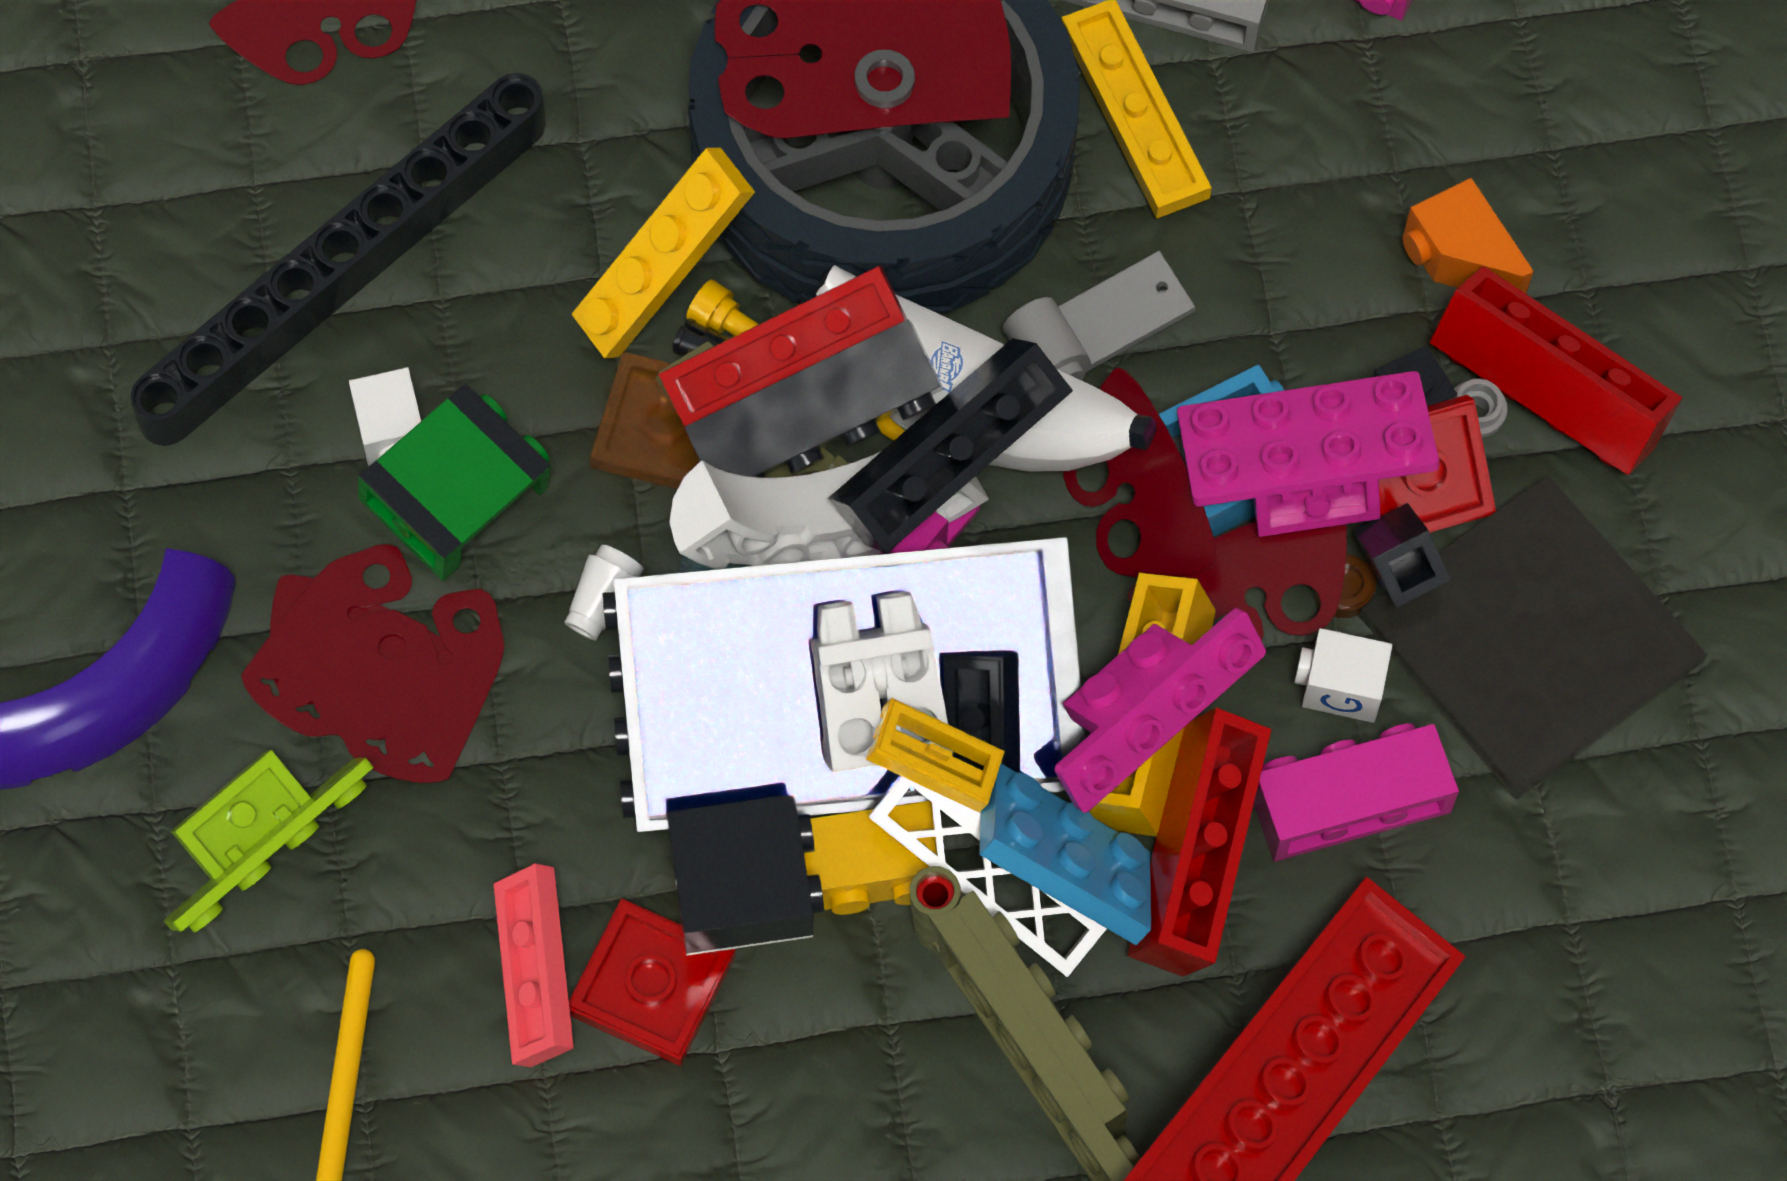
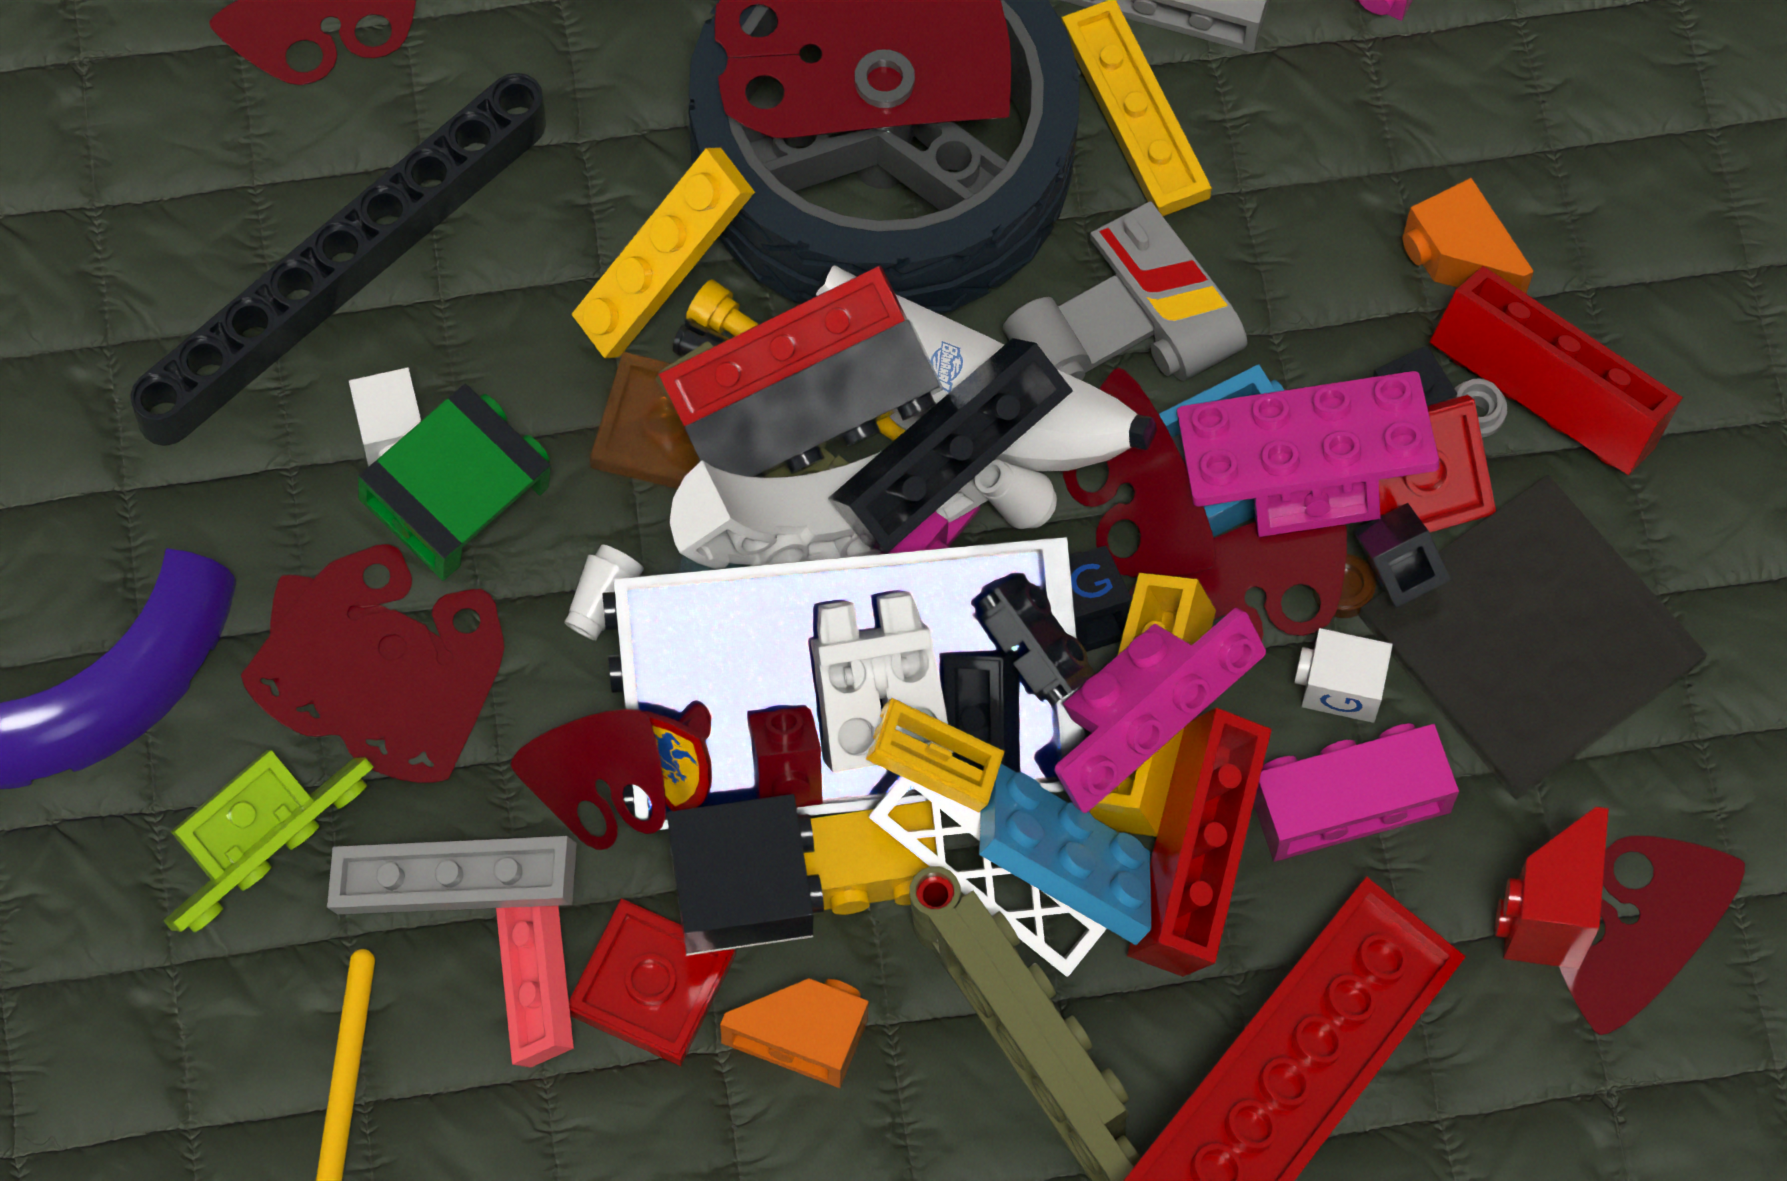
none -> light grey plate [327,836,577,914]
none -> dark red piece [511,709,666,850]
none -> shield [640,703,713,811]
none -> orange slope [720,978,869,1089]
none -> dark red bracket [749,707,823,808]
none -> white cone [975,459,1057,529]
none -> black hinge [977,572,1096,706]
none -> black brick [1069,545,1132,652]
none -> light grey door [1090,201,1247,381]
none -> red slope [1495,806,1609,969]
none -> dark red piece [1559,836,1745,1035]

